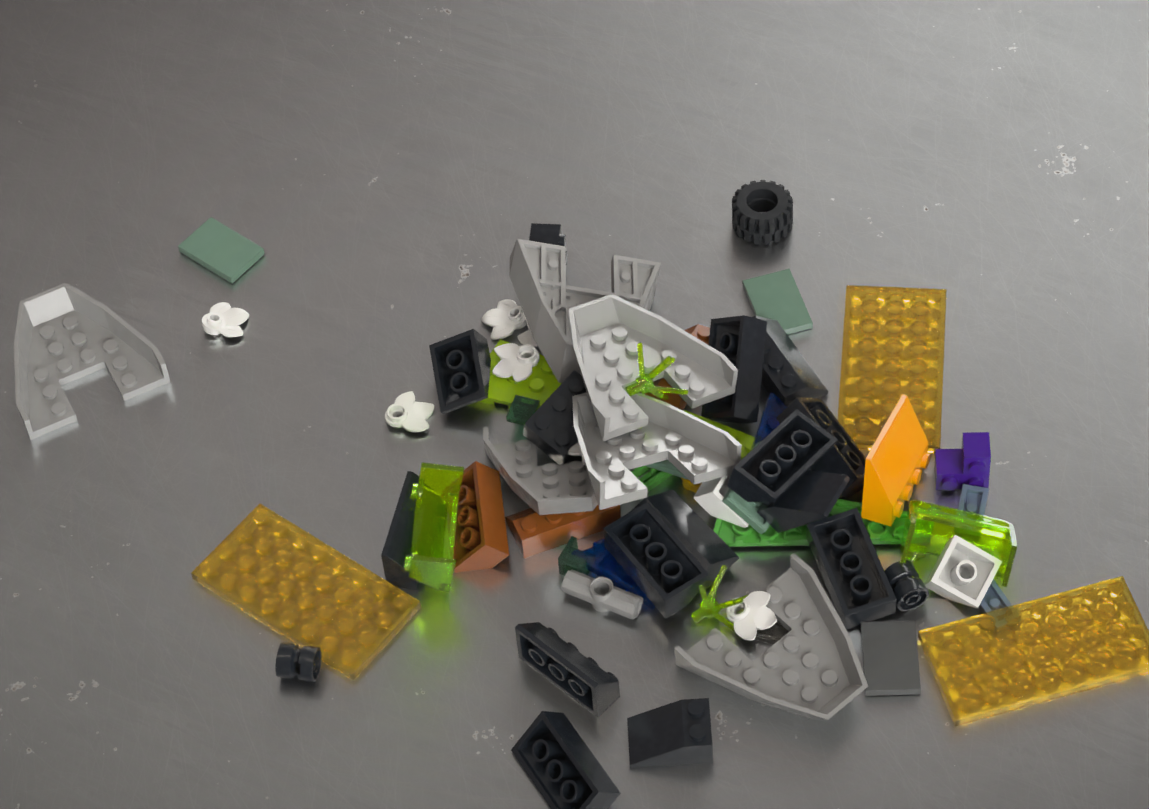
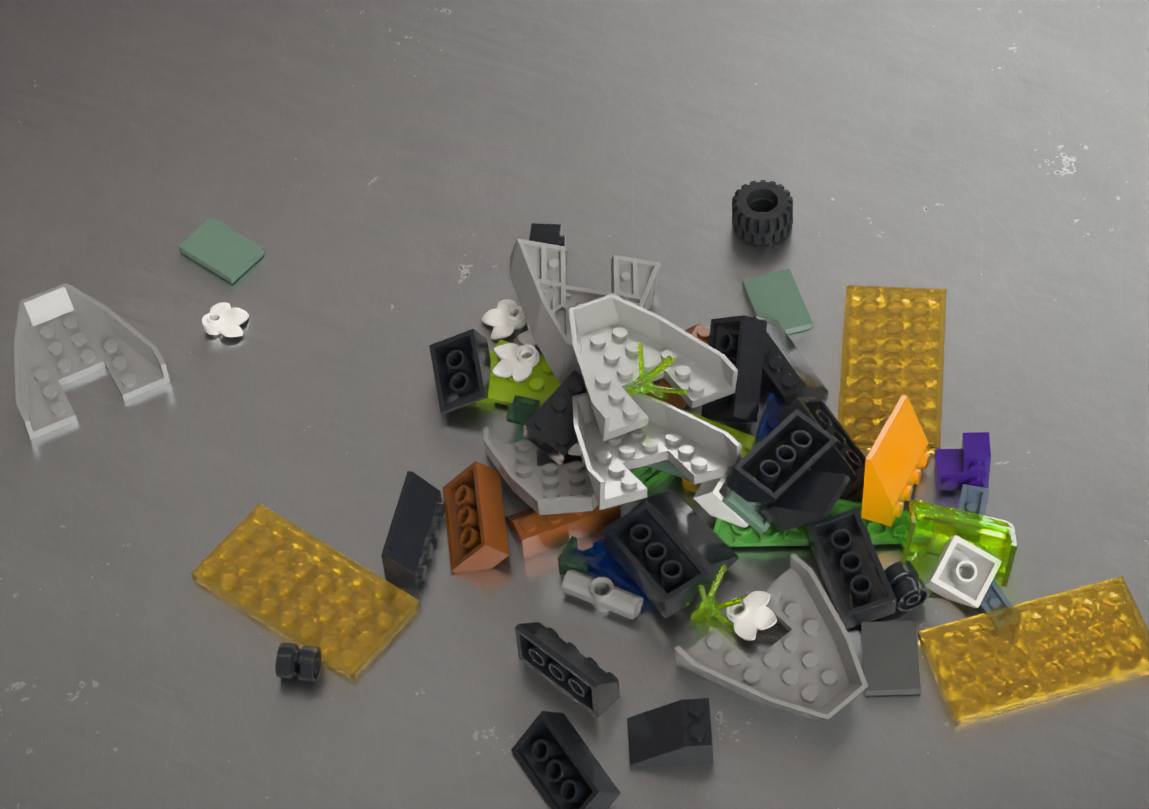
white plate [385,391,434,432] -> none
clear neon green windscreen [404,462,464,592] -> none

